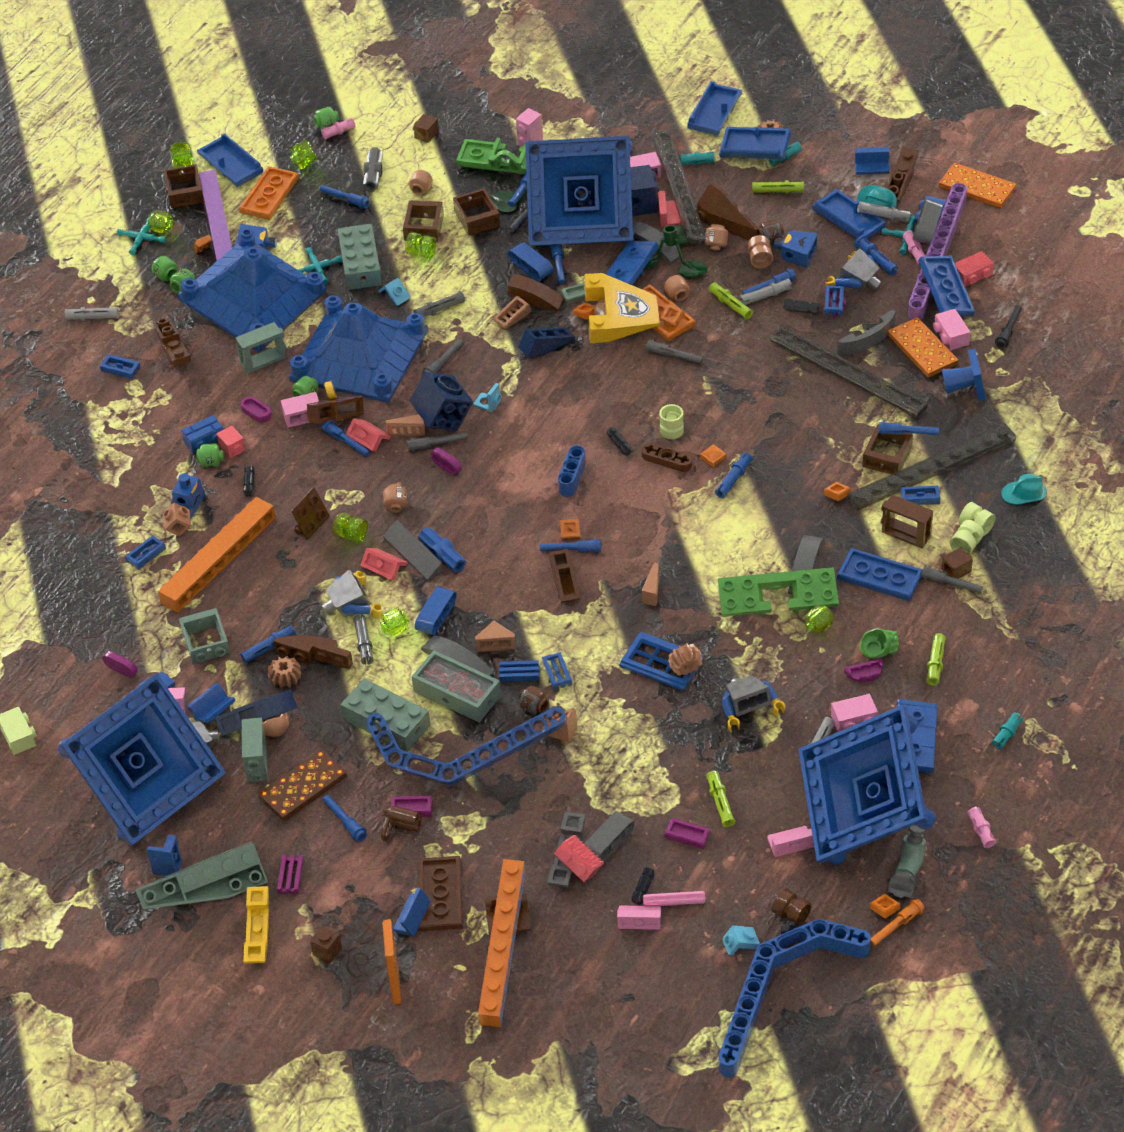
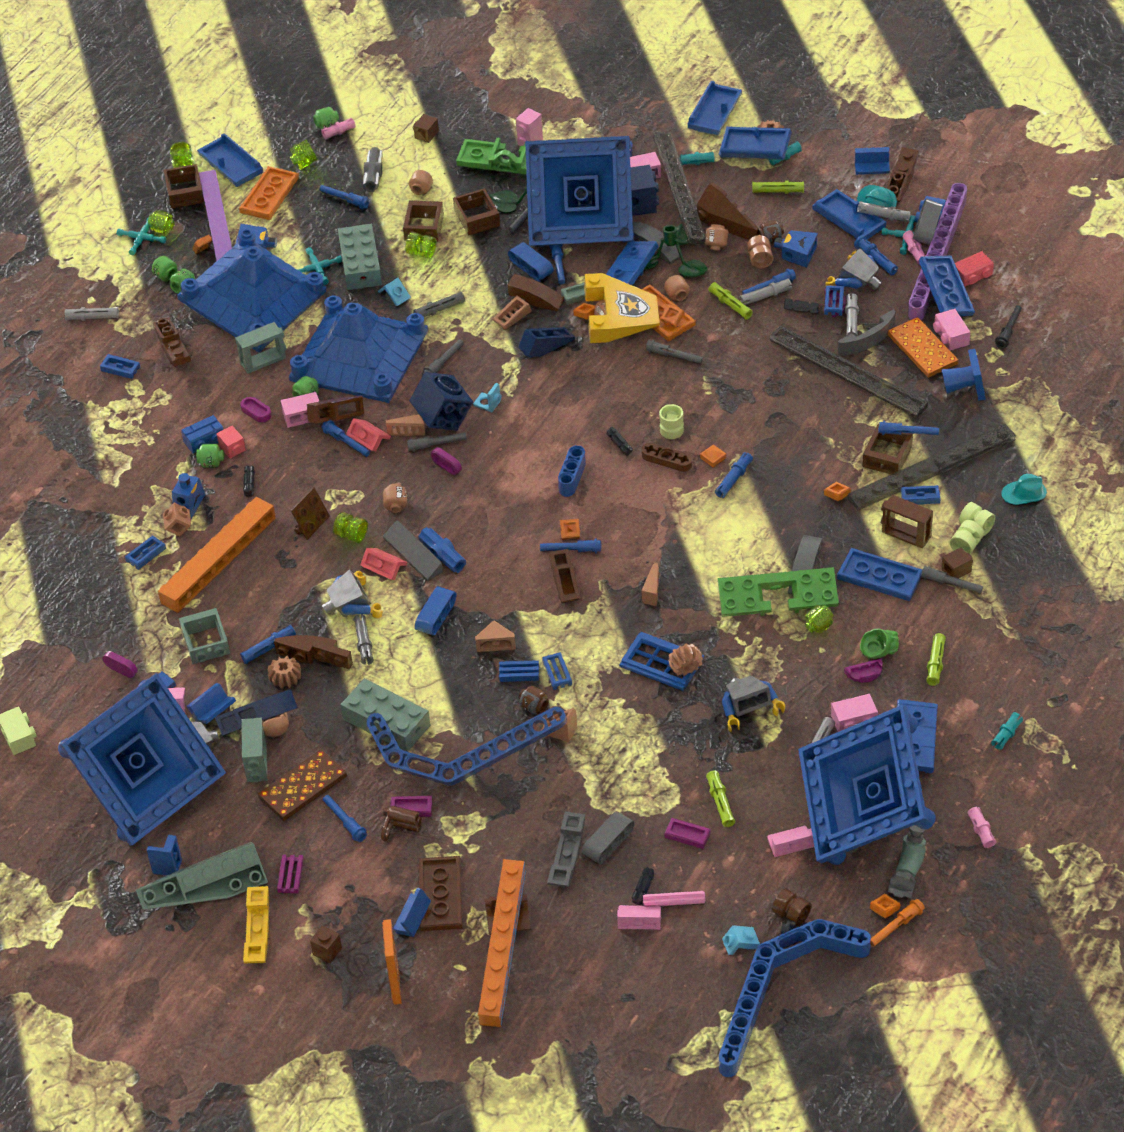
yellow tile [324,381,337,400] -> none
clear neon green head [380,607,410,636] -> none
brick [411,650,501,723] -> none
dark grey slope [421,636,494,676] -> none
blue pin [508,172,527,207] -> none
coral brick [554,835,604,882] -> none
coral panel [658,191,681,227] -> none
orange tile [939,163,1016,208] -> none
none -> light grey pin [845,294,859,337]

